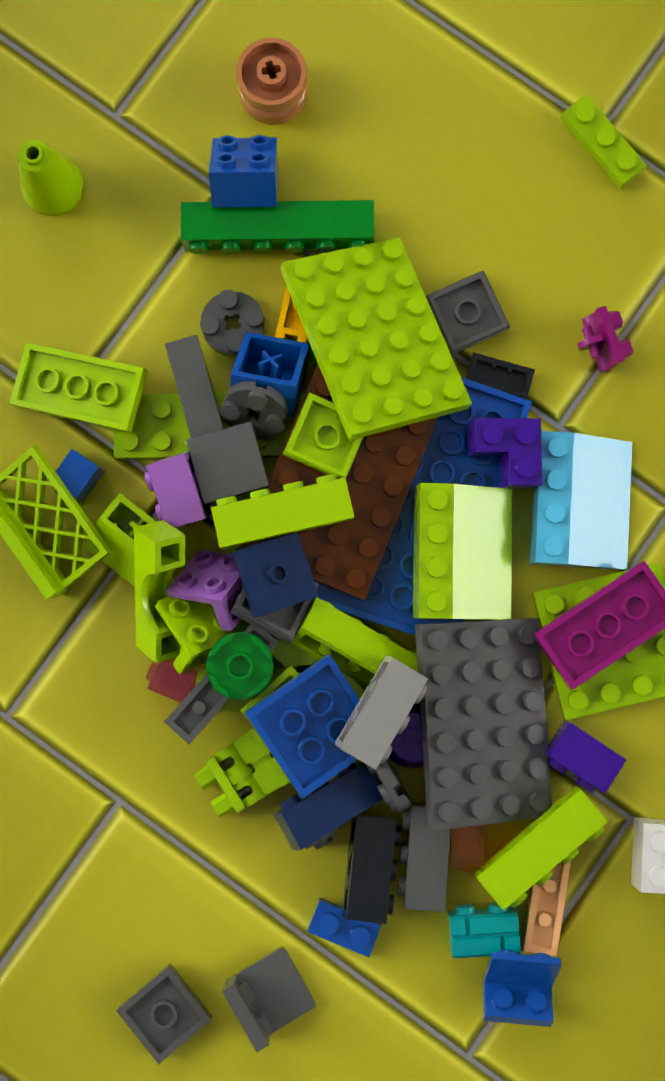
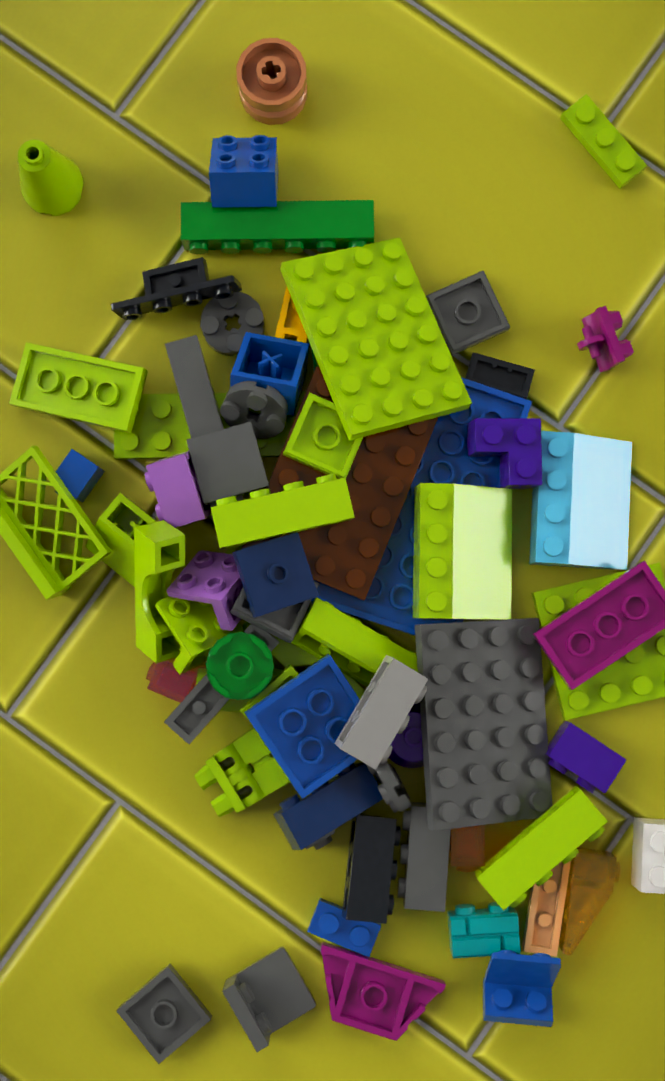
none -> black bracket [111,257,242,320]
none -> magenta wing [321,941,446,1041]
none -> clear yellow slope [559,847,620,955]

